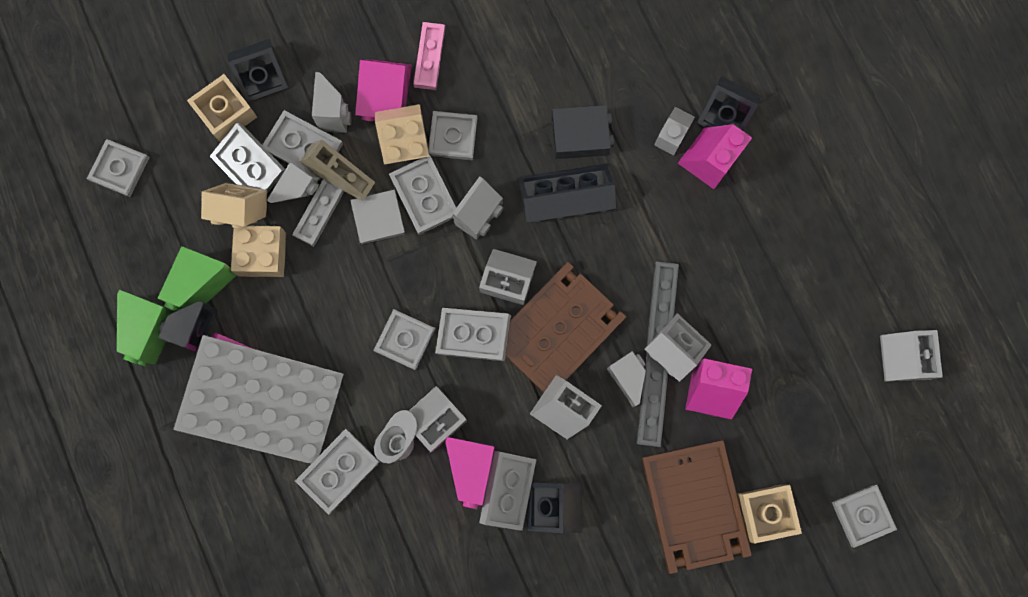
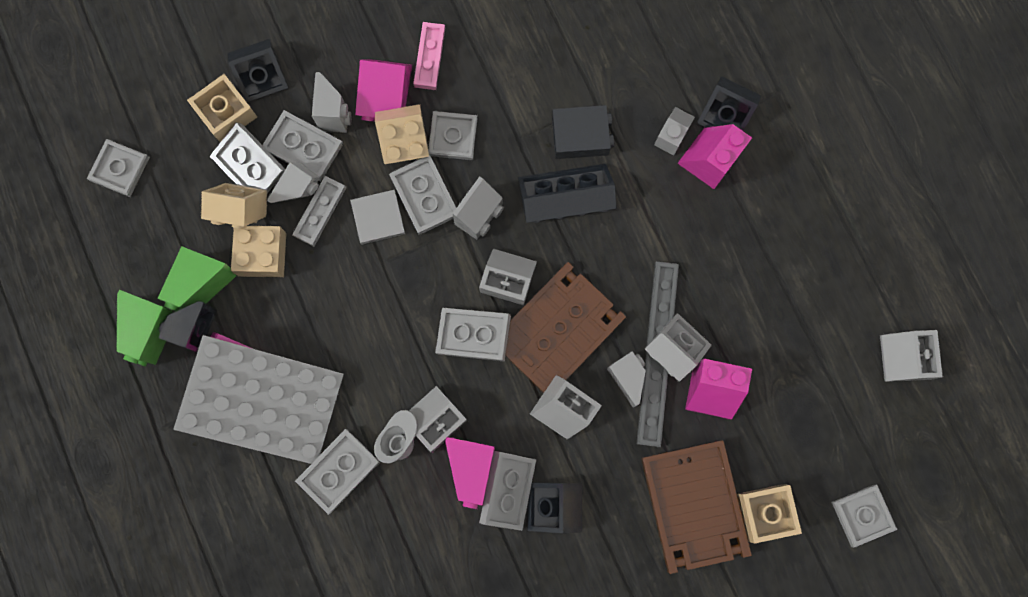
dark tan slope [299,140,375,201] -> none
light grey tile [373,309,436,370] -> none

